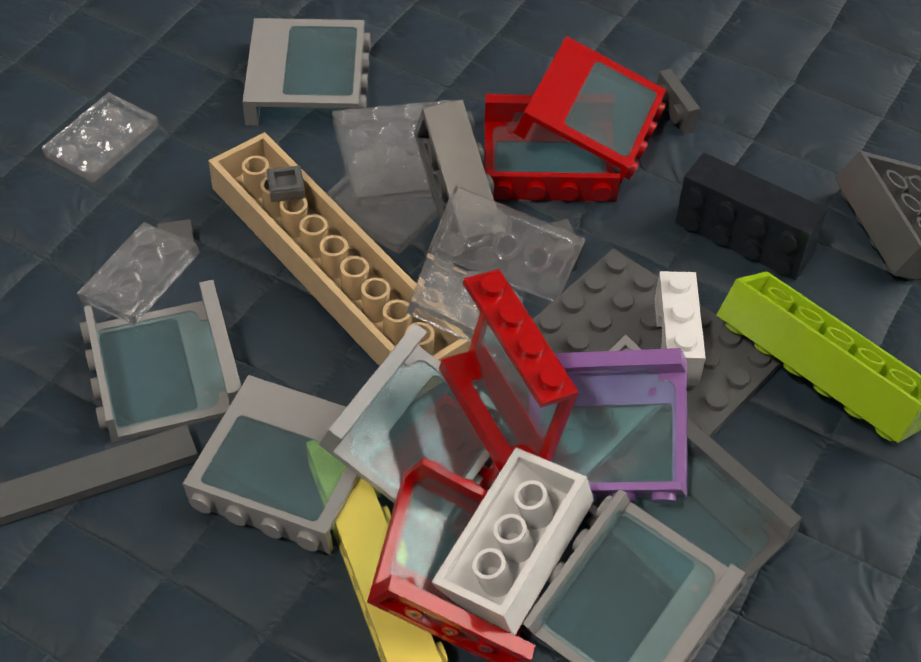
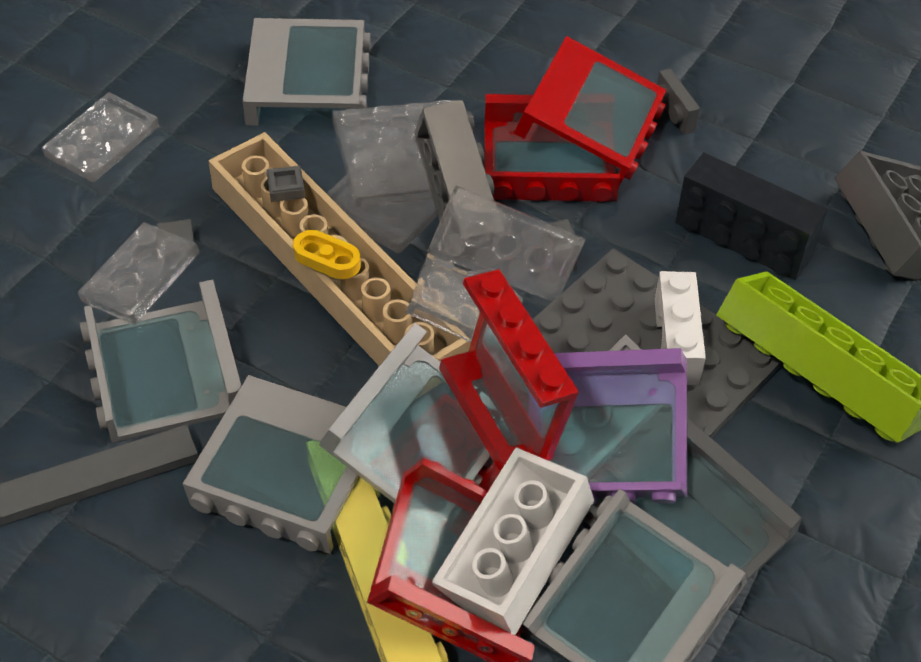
none -> yellow plate [293,230,361,279]

